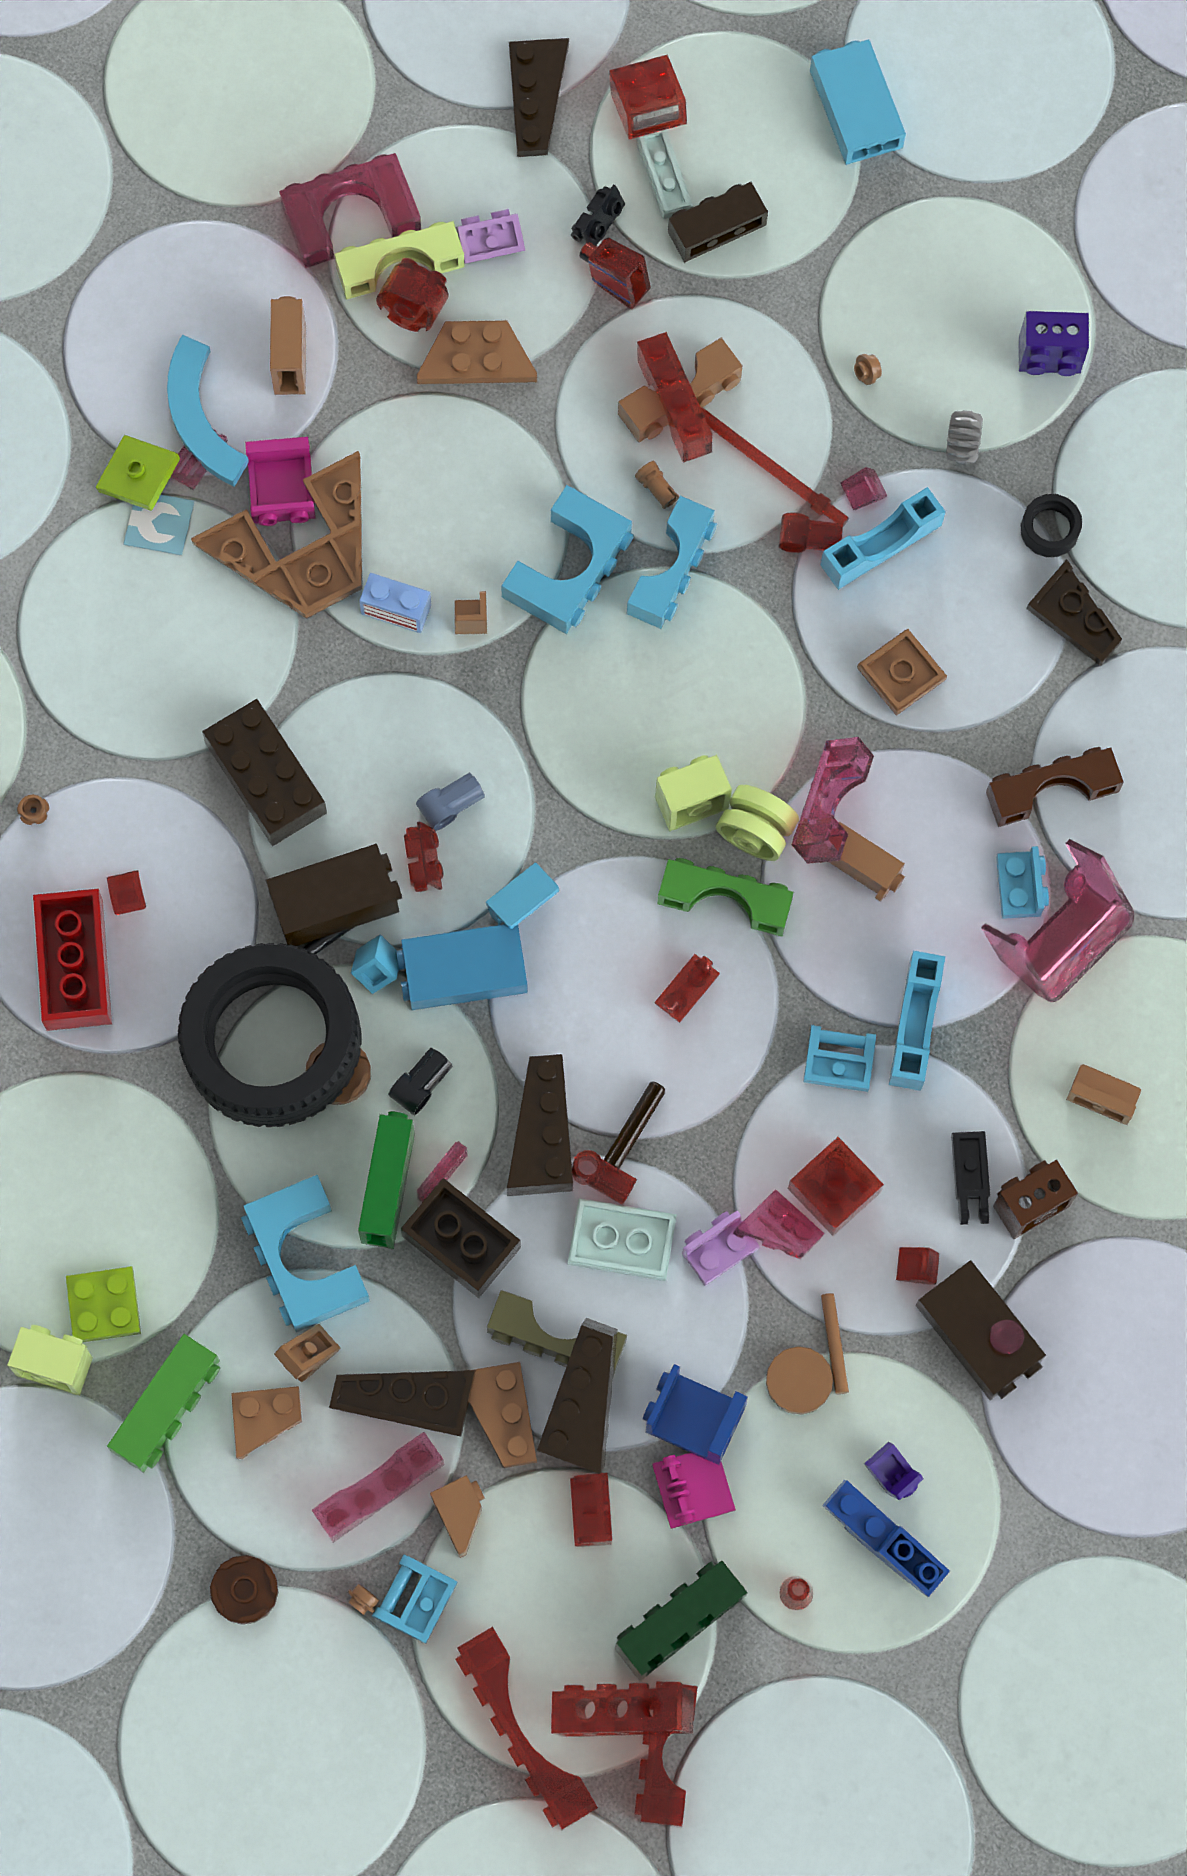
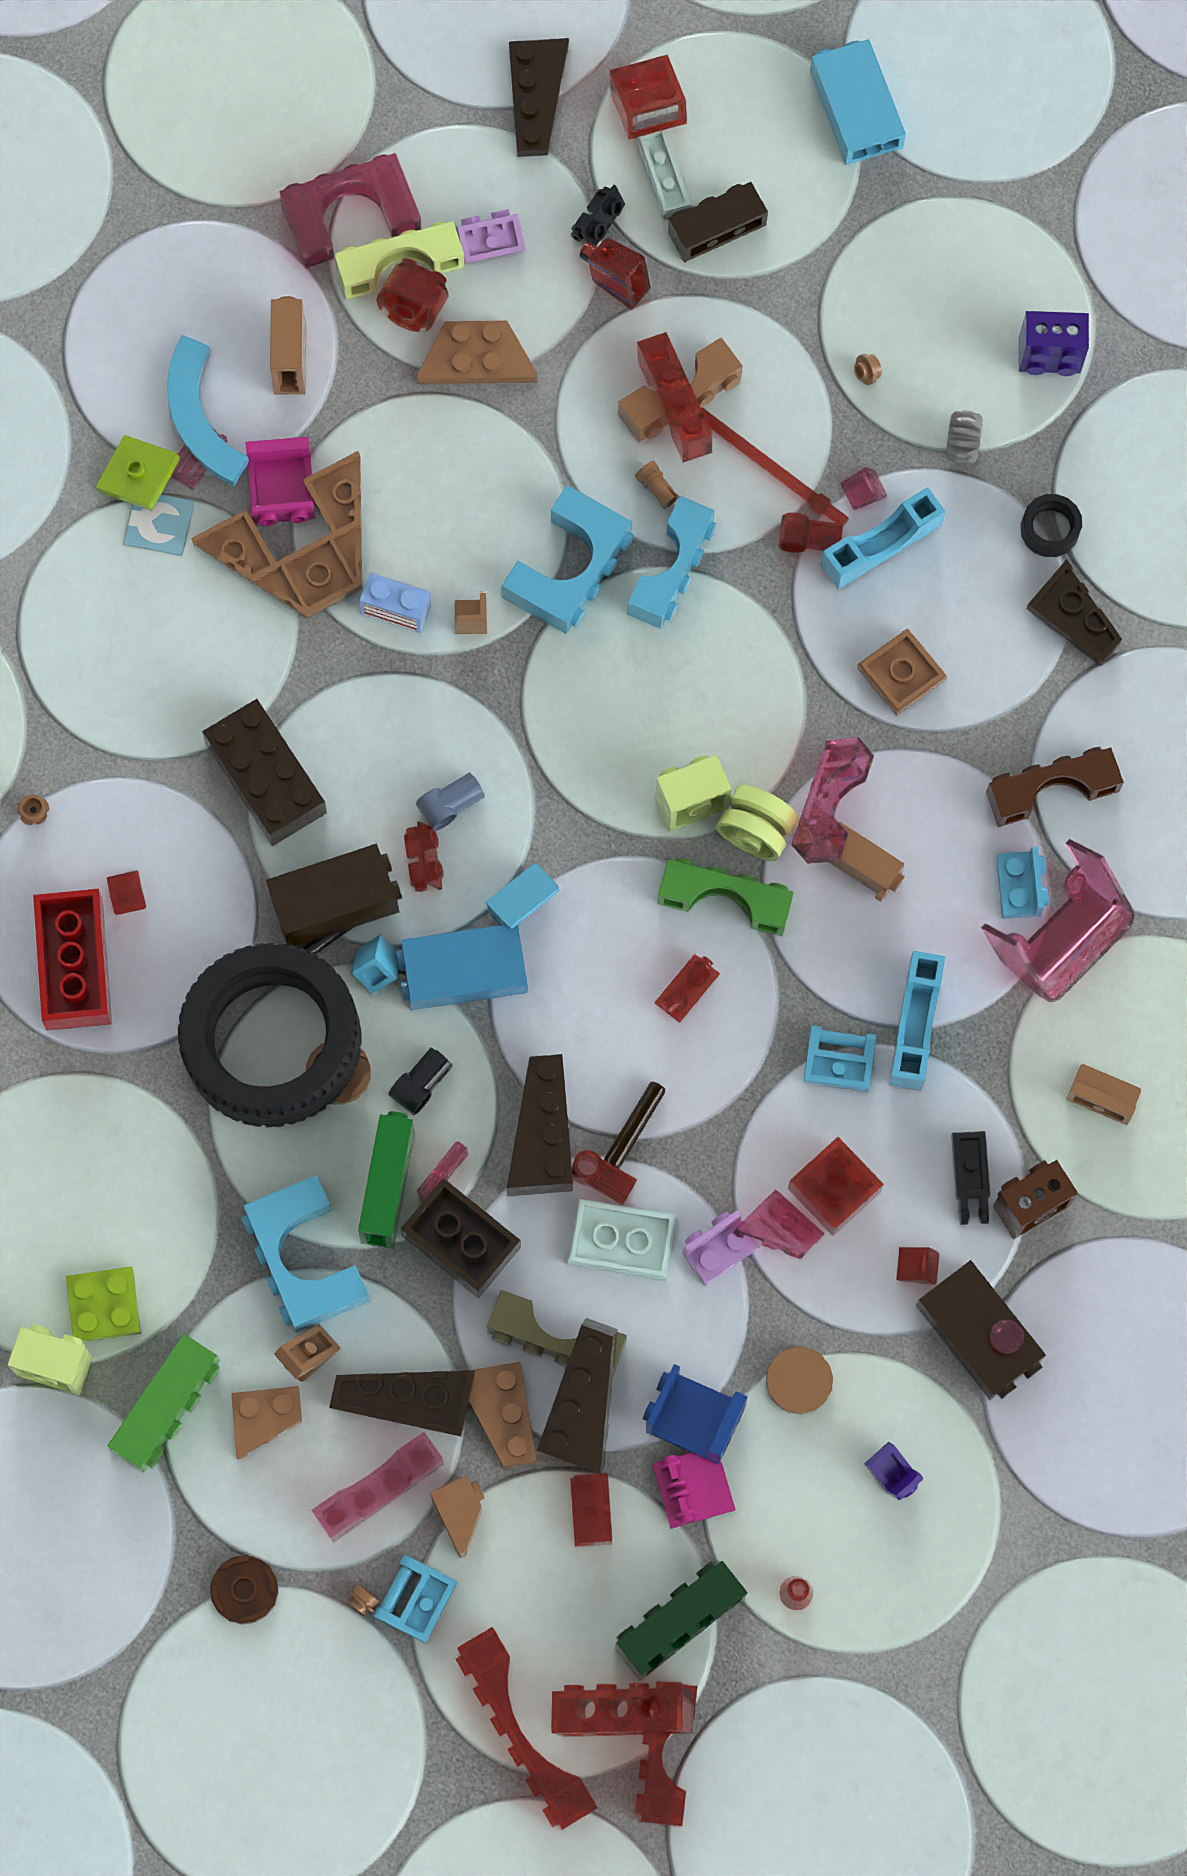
medium nougat bar [821,1293,849,1395] -> none
blue slope [822,1480,950,1597] -> none

